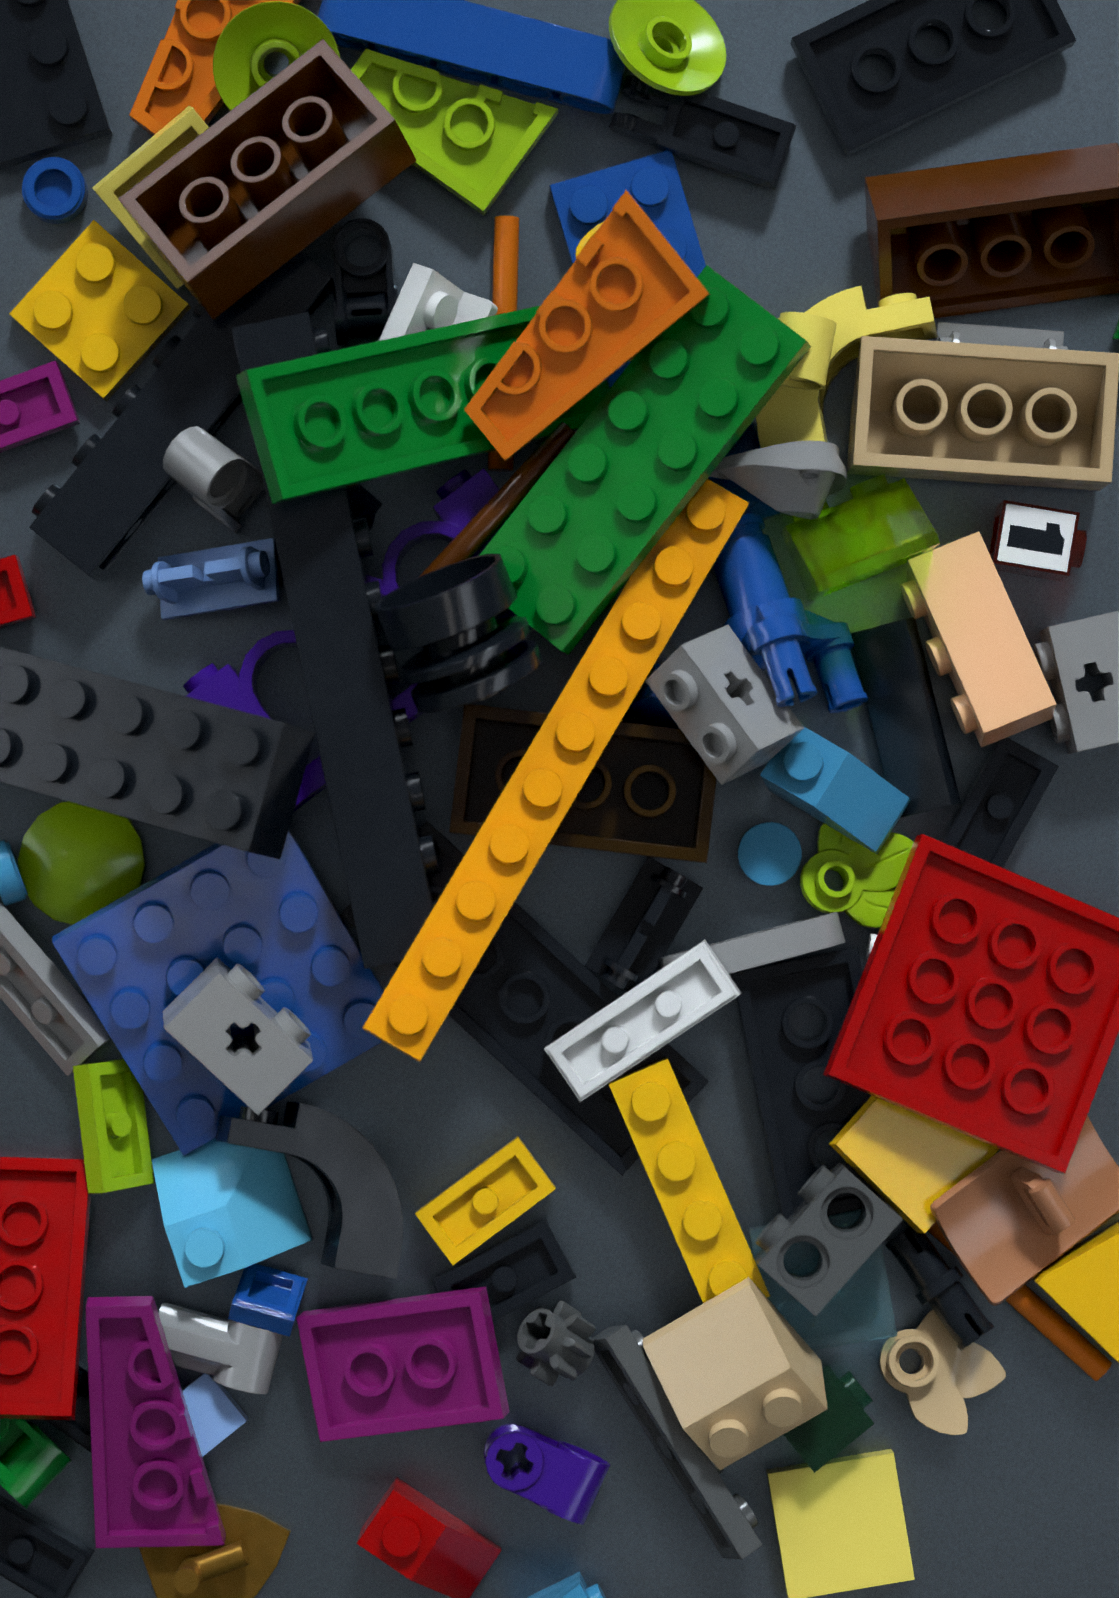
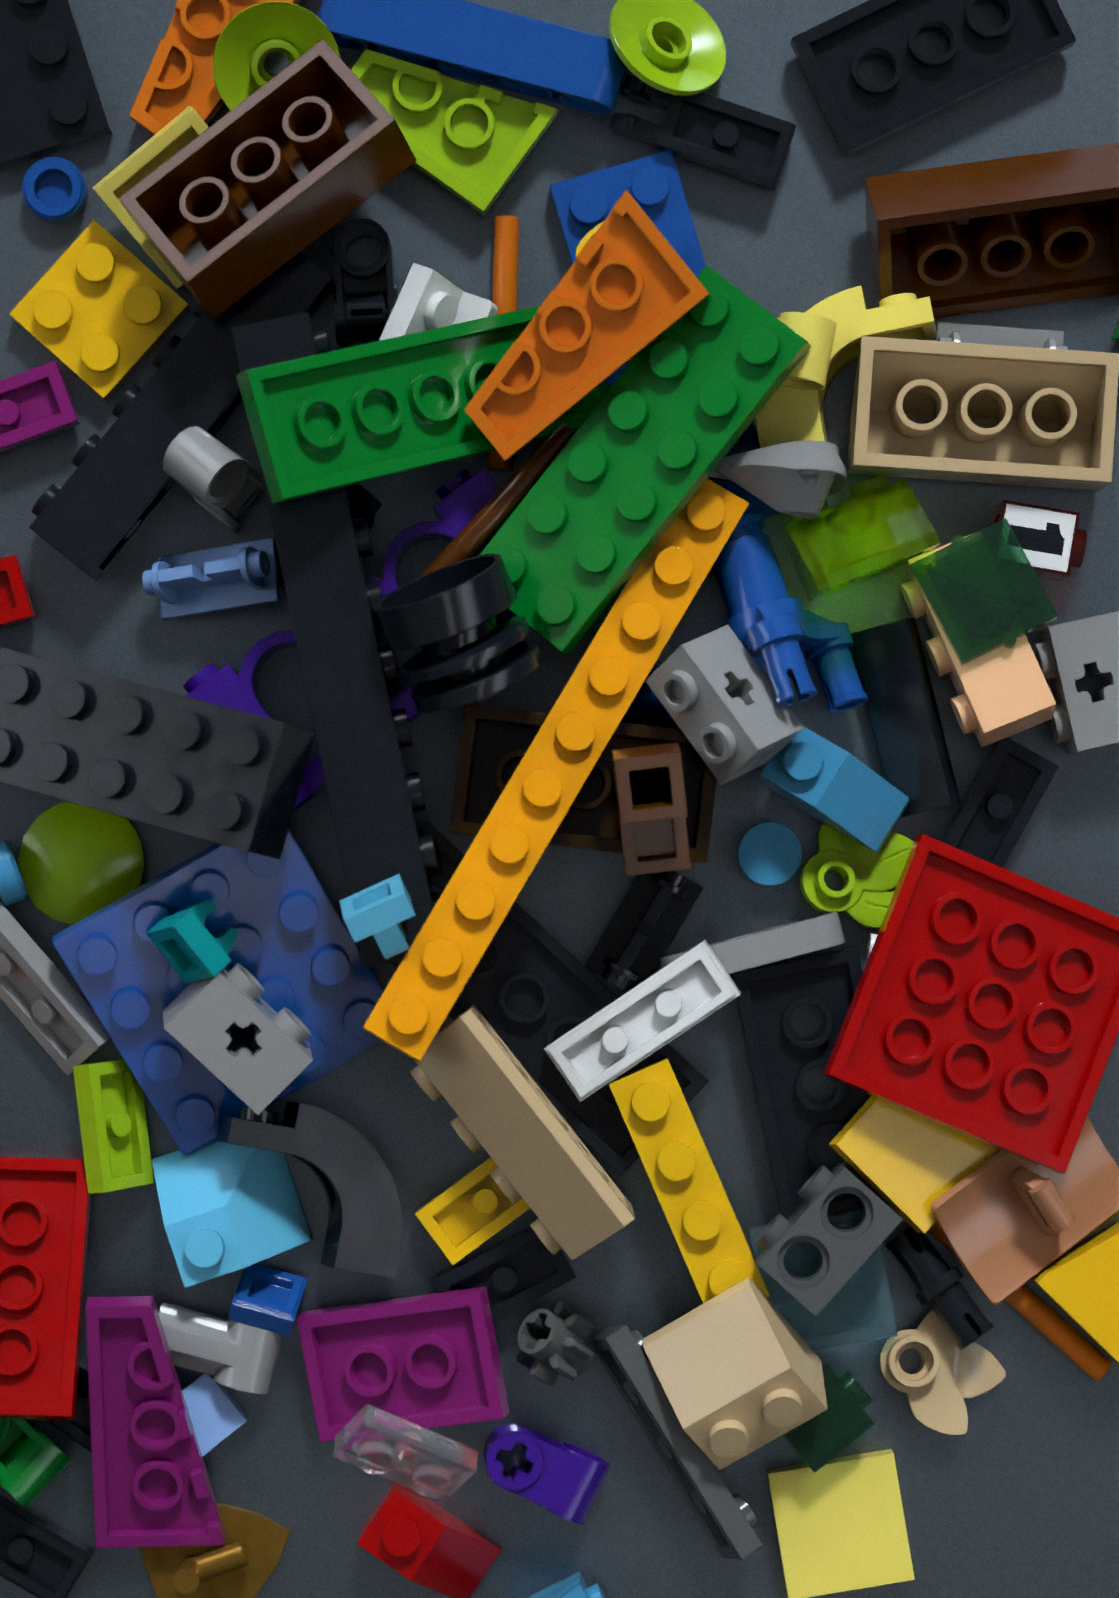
none -> teal tile [146,900,238,983]
none -> clear plate [333,1404,479,1503]
none -> medium azure tile [339,874,416,960]
none -> tan slope [410,1004,635,1260]
none -> reddish brown brick [612,742,691,876]
none -> clear green piece [910,518,1058,666]

